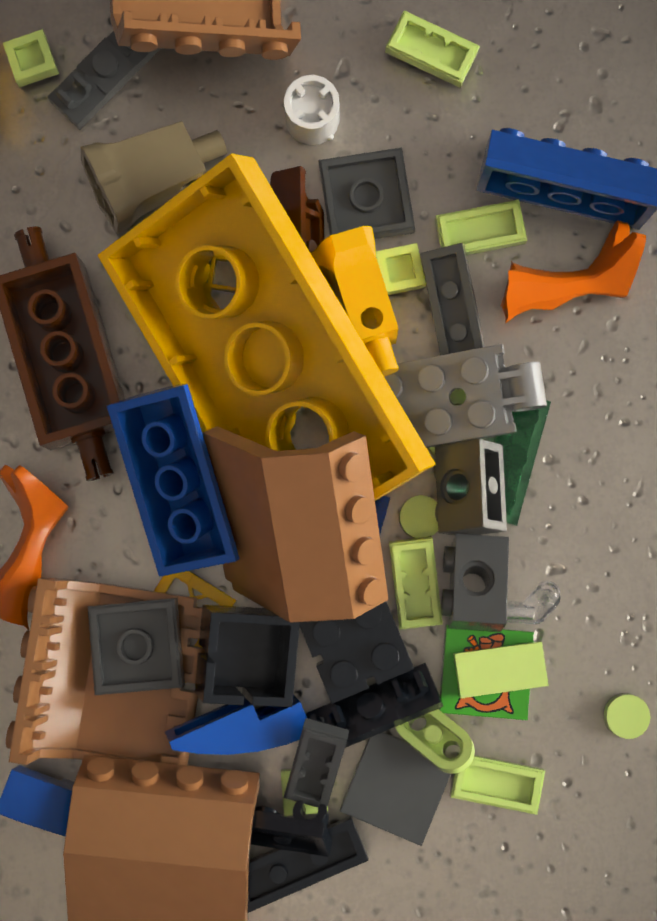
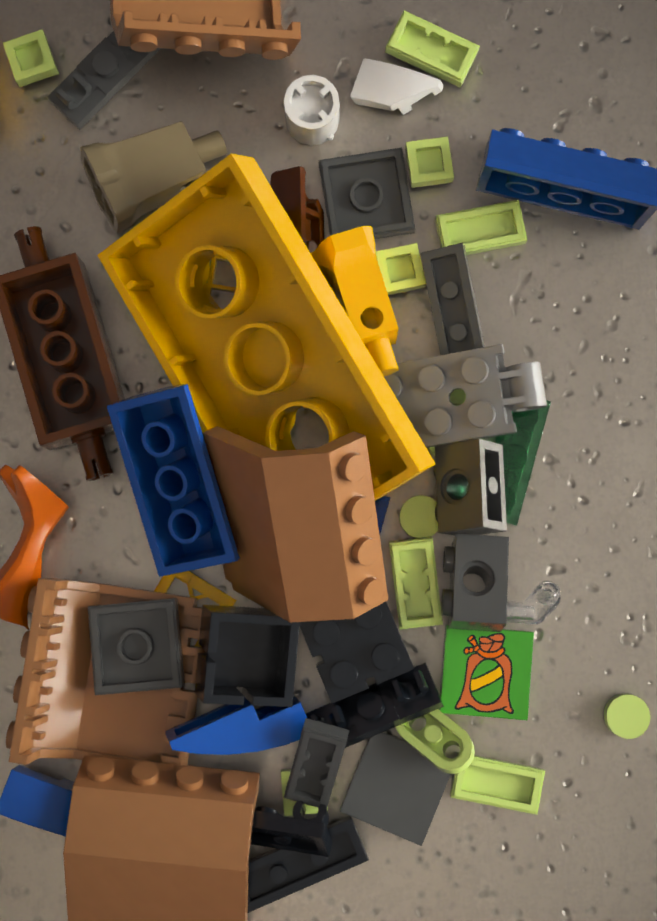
yellowish green tile [453,641,549,698] -> none
orange animal [500,220,646,324] -> none
none -> white slope [350,58,444,115]
none -> yellowish green plate [405,136,454,188]

